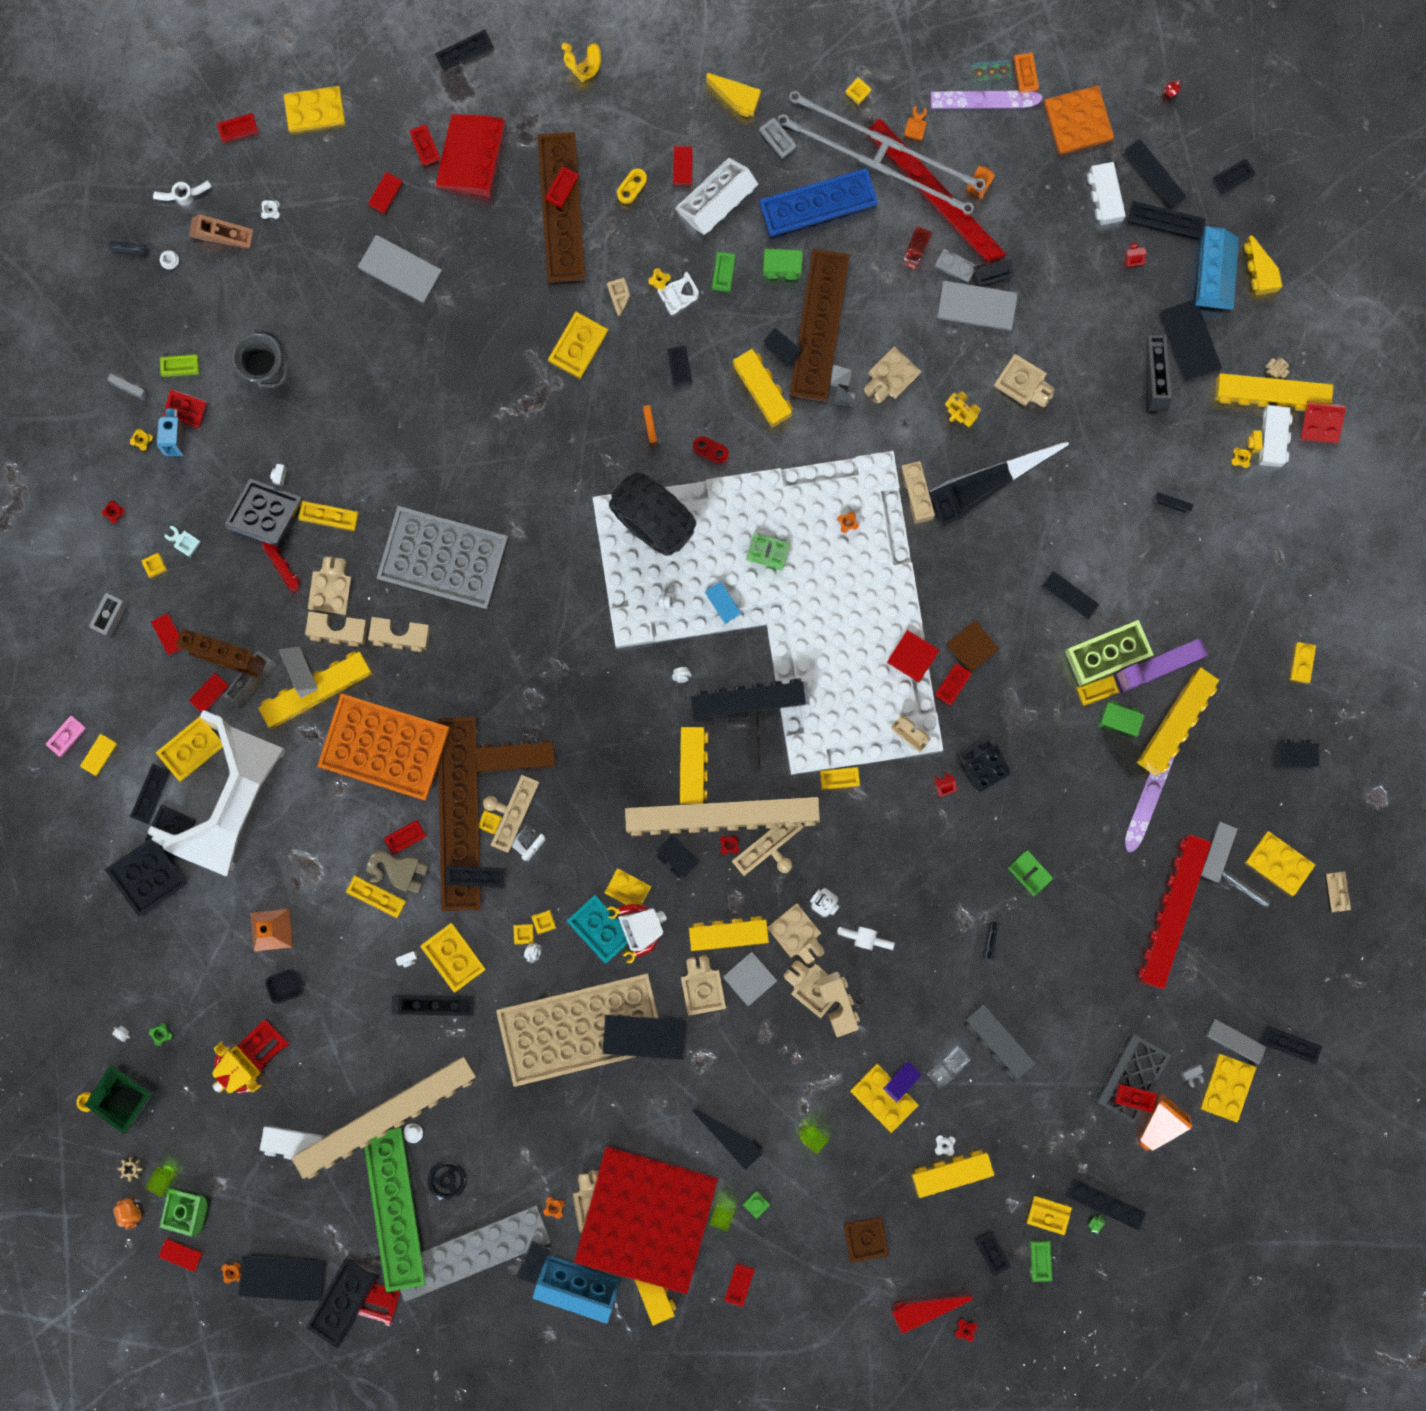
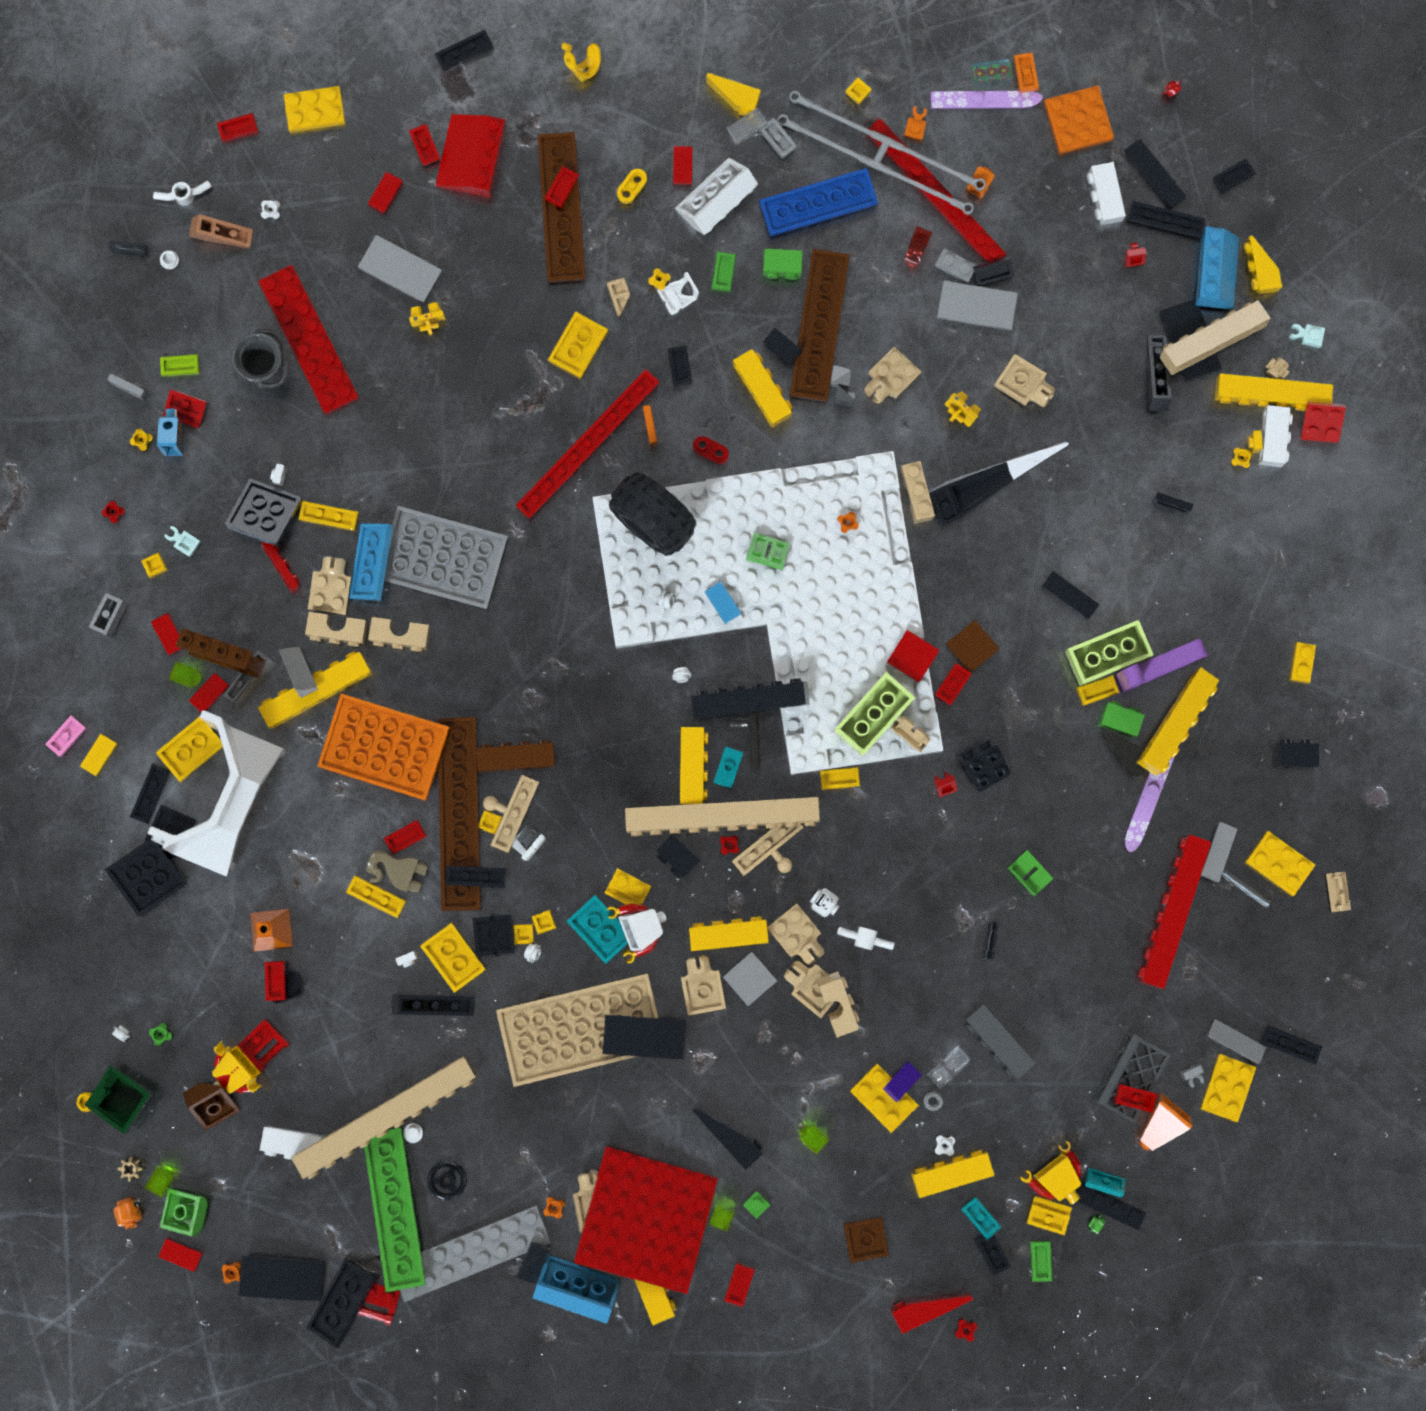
none -> clear neon green brick [168,661,201,689]
none -> reddish brown slope [183,1083,240,1131]
none -> red plate [258,265,359,415]
none -> red tile [264,961,286,1001]
none -> dark azure plate [349,524,393,601]
none -> yellow hips [409,302,445,335]
none -> black plate [472,914,515,957]
none -> red plate [515,369,660,519]
none -> teal plate [713,747,743,789]
none -> clear plate [727,108,768,145]
none -> yellowish green brick [833,672,915,757]
none -> light grey plate [923,1091,943,1111]
none -> teal plate [961,1197,1002,1240]
none -> yellow torso [1020,1141,1082,1204]
none -> teal plate [1085,1168,1126,1198]
none -> tan brick [1160,301,1271,375]
none -> light aqua plate [1289,324,1325,348]

